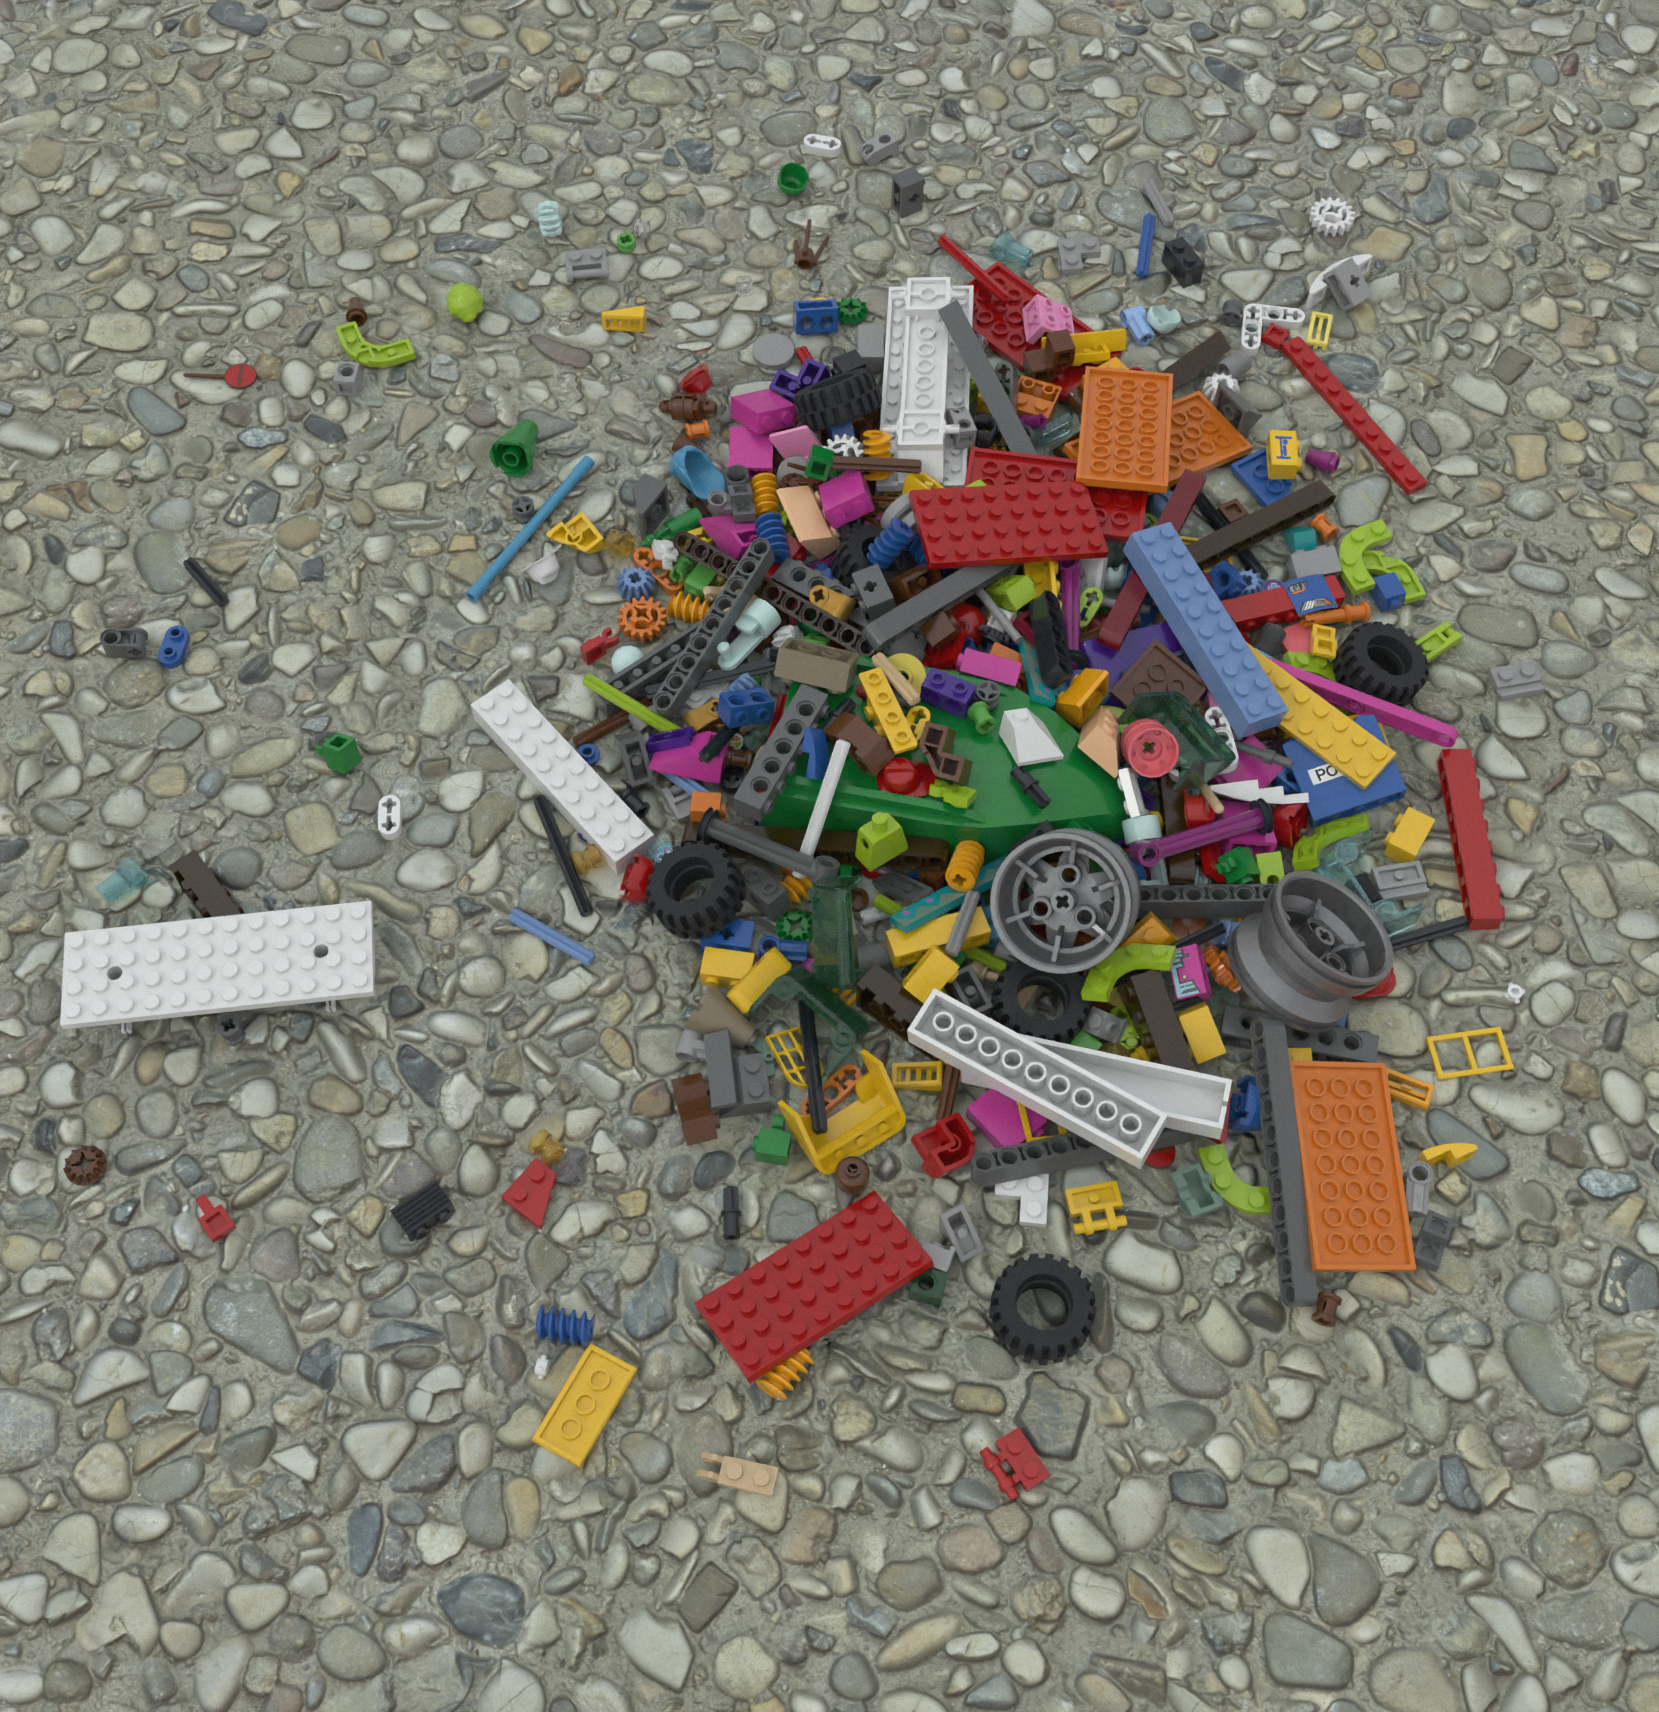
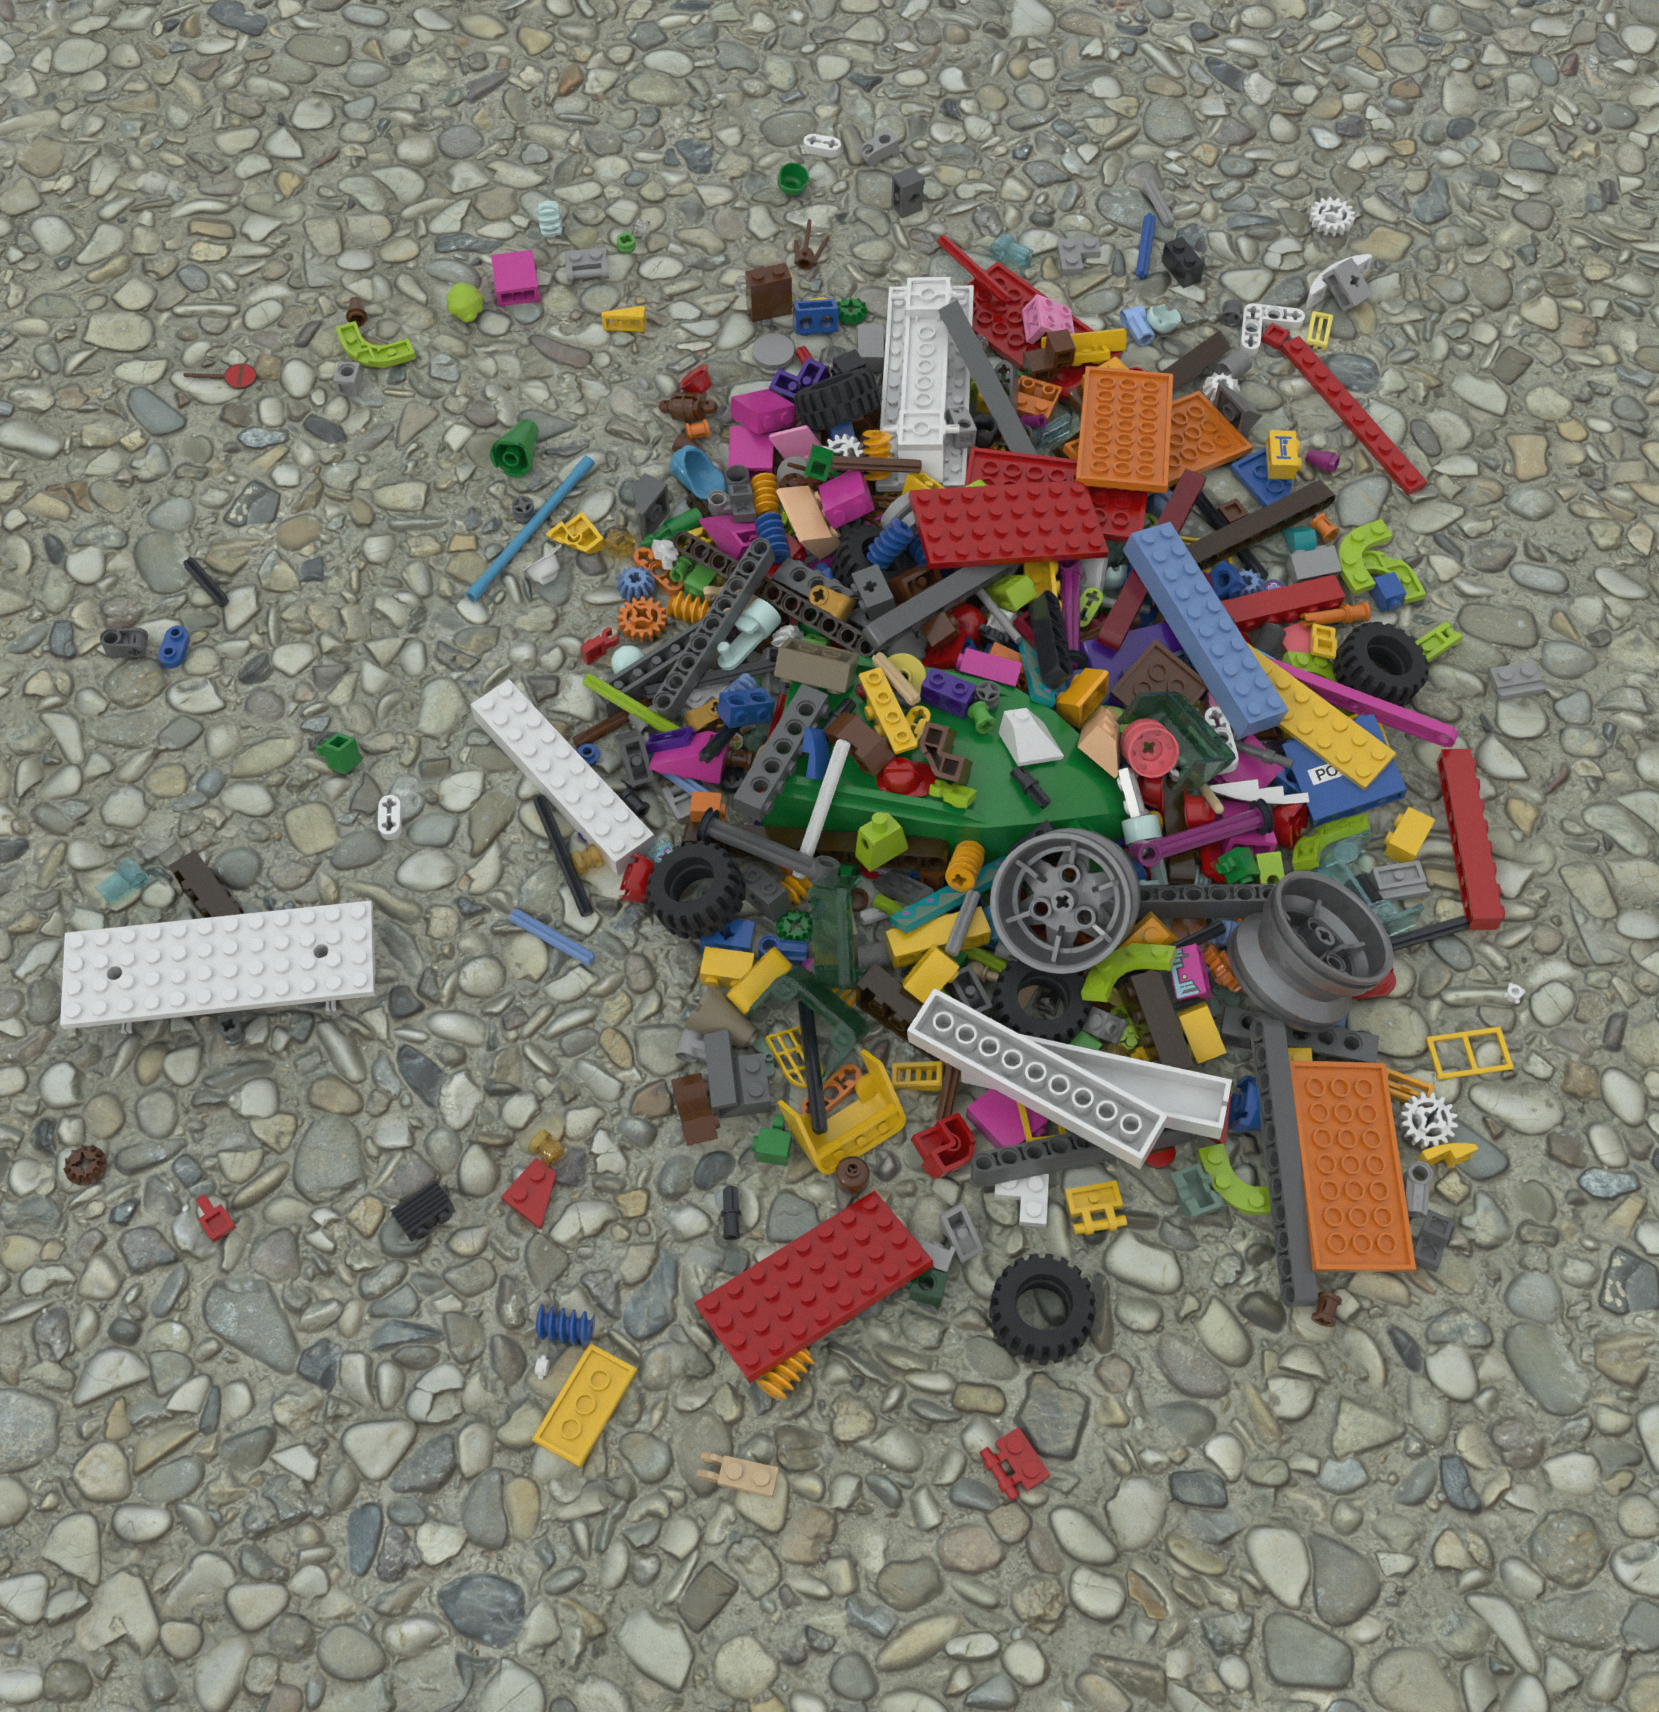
blue sticker [1283,574,1338,616] -> none
none -> dark pink brick [491,250,540,307]
none -> reddish brown brick [745,263,792,323]
none -> red piece [1137,774,1164,819]
none -> white gear [1398,1092,1458,1150]

